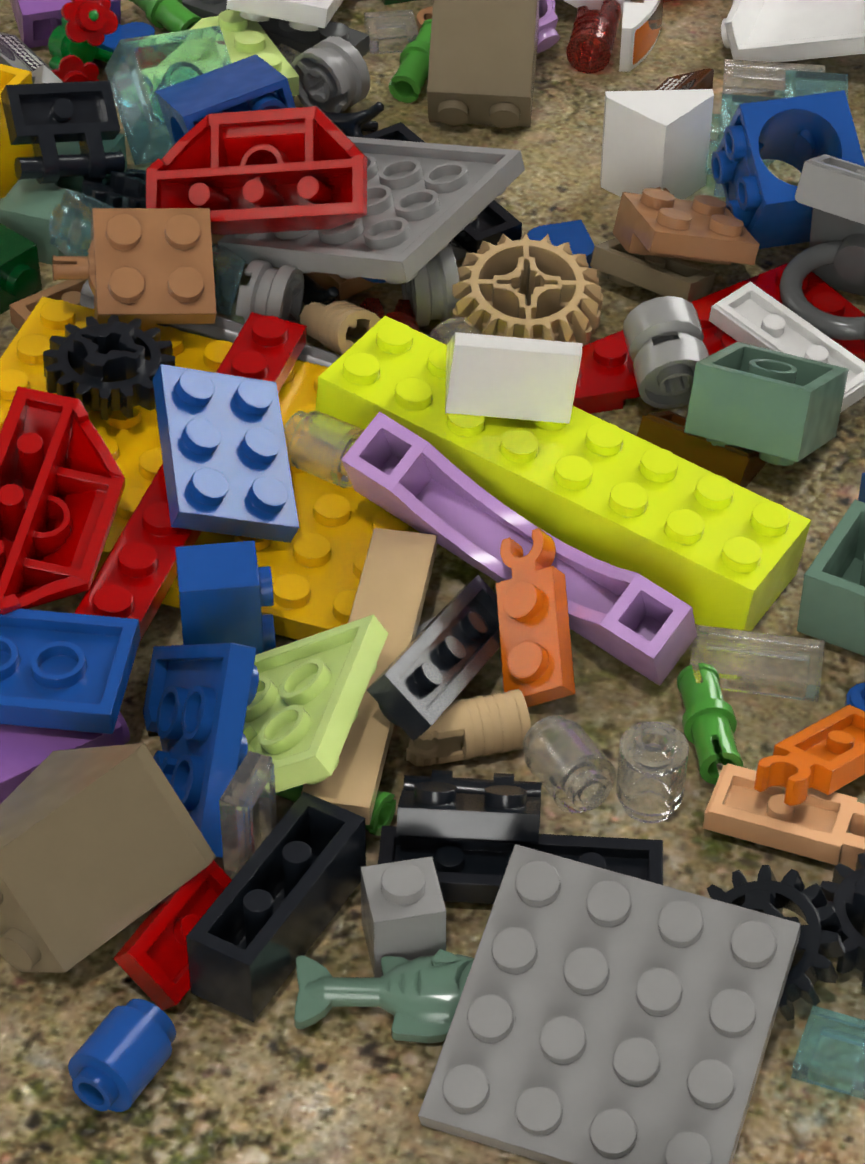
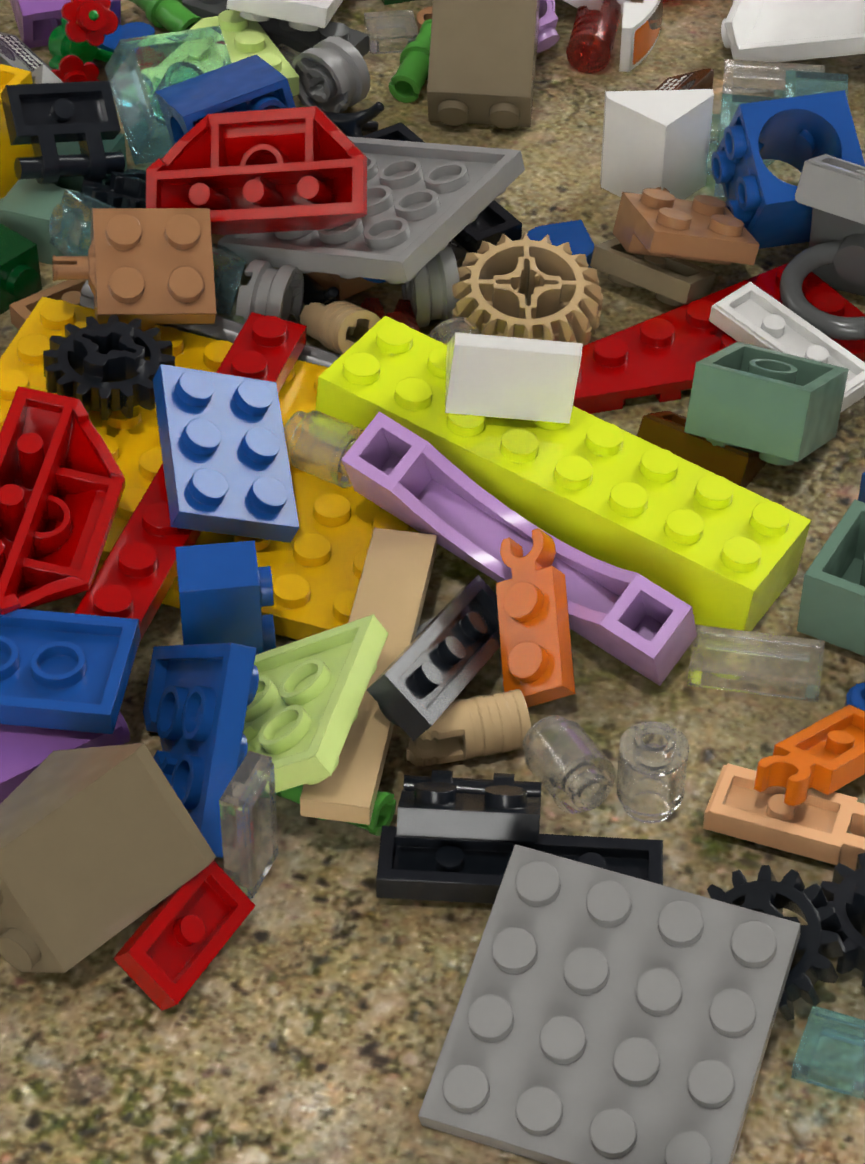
blue brick [68,999,176,1112] -> none
black brick [186,792,366,1022] -> none
sand green animal [294,949,474,1043] -> none
light grey brick [361,856,447,977] -> none
light grey wheel [623,296,709,409] -> none
bright green pin [677,663,743,785] -> none

